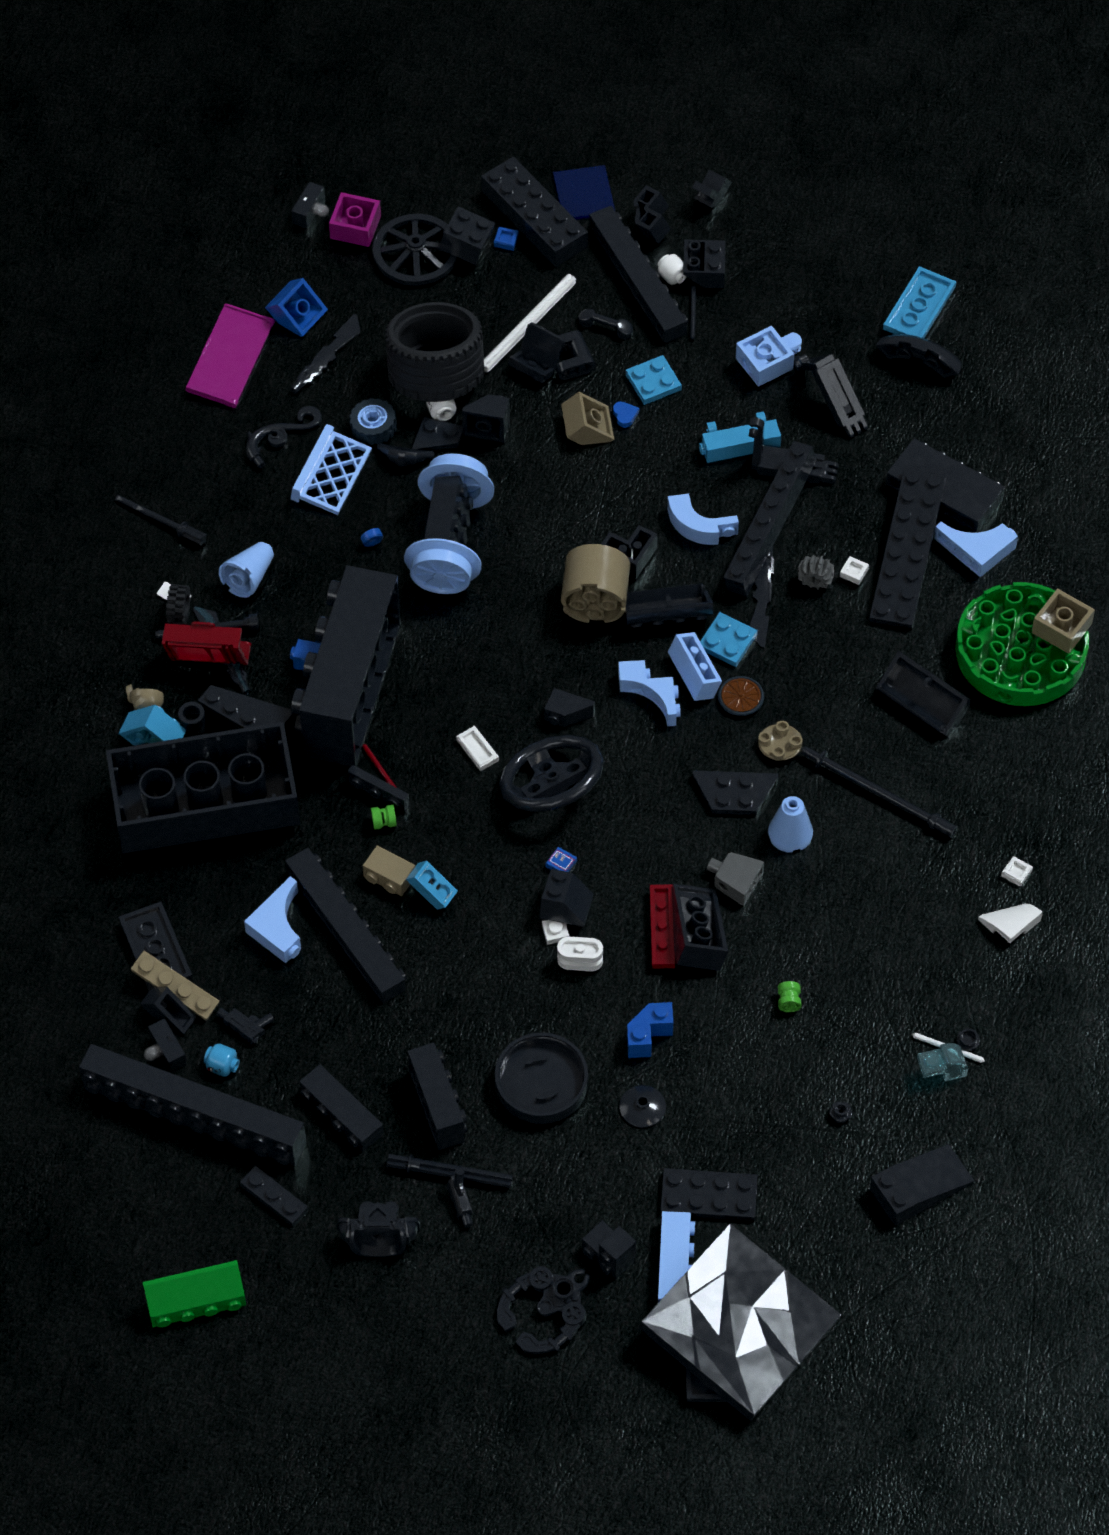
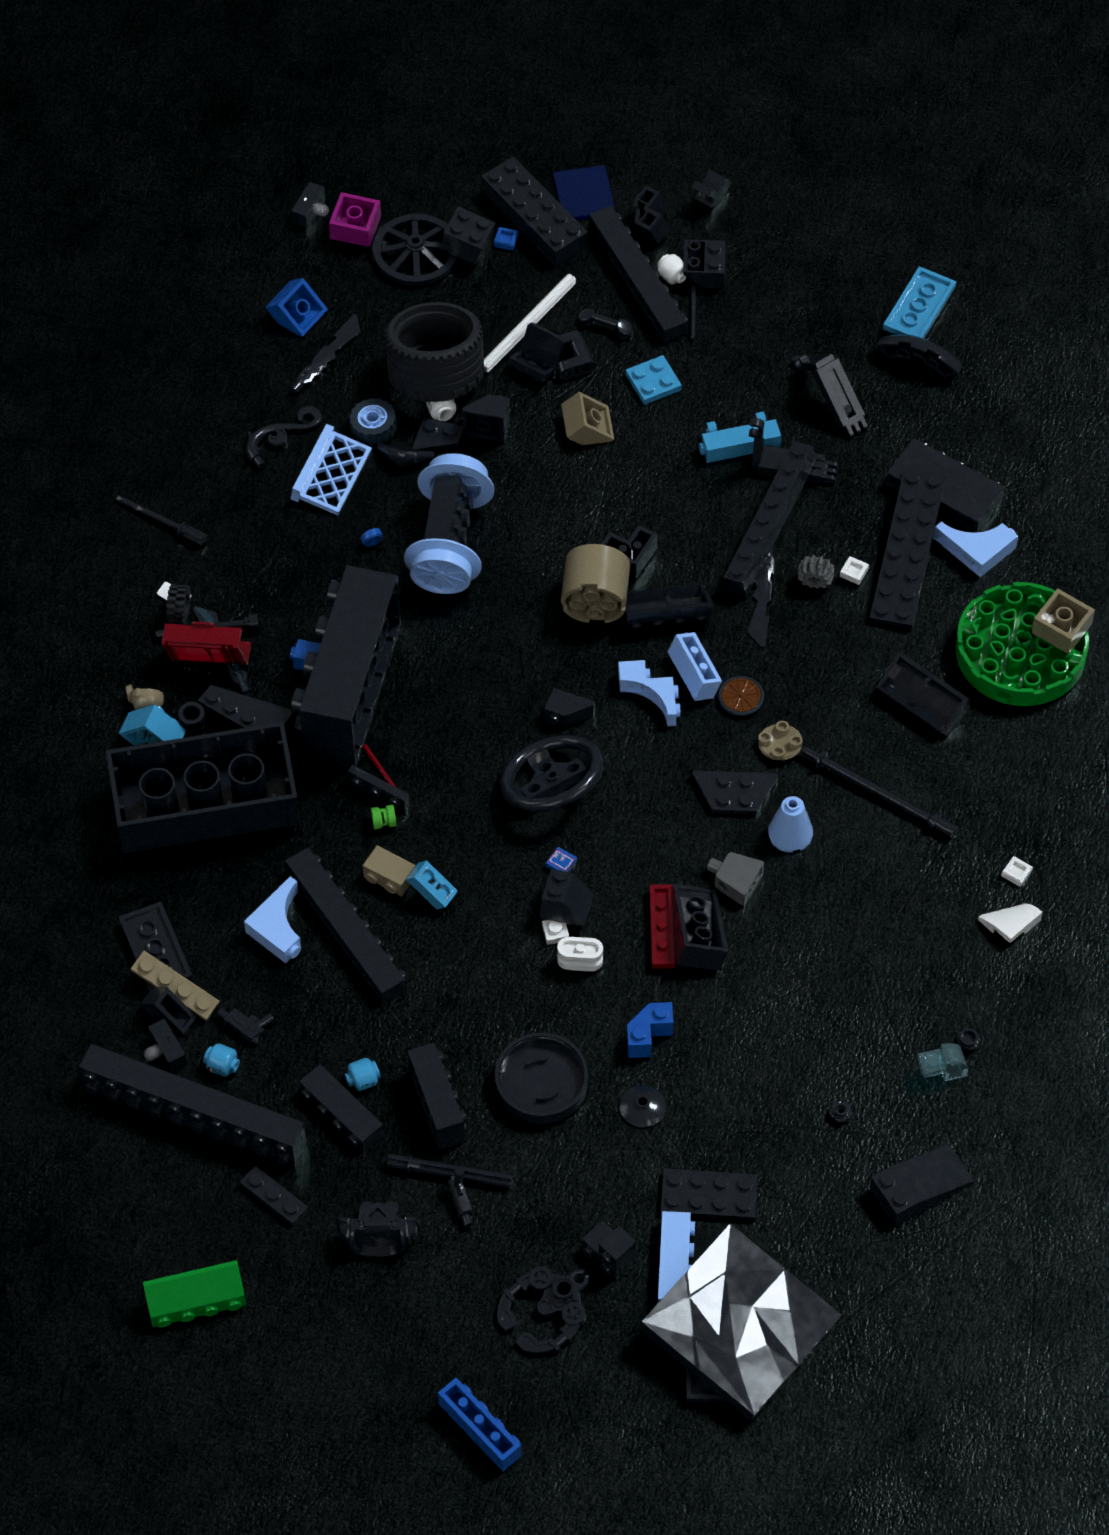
magenta door [186,304,275,408] -> none
light blue cone [218,542,274,598] -> none
white tile [456,726,499,771] -> none
blue tile [613,402,639,428] -> none
light blue arch [667,493,739,545] -> none
dark azure plate [700,612,758,667] -> none
light blue brick [736,326,802,387] -> none
bright green wheel [778,981,801,1012] -> none
white axle [912,1033,985,1063] -> none
none -> dark azure head [344,1058,380,1092]
none -> blue brick [438,1378,521,1471]

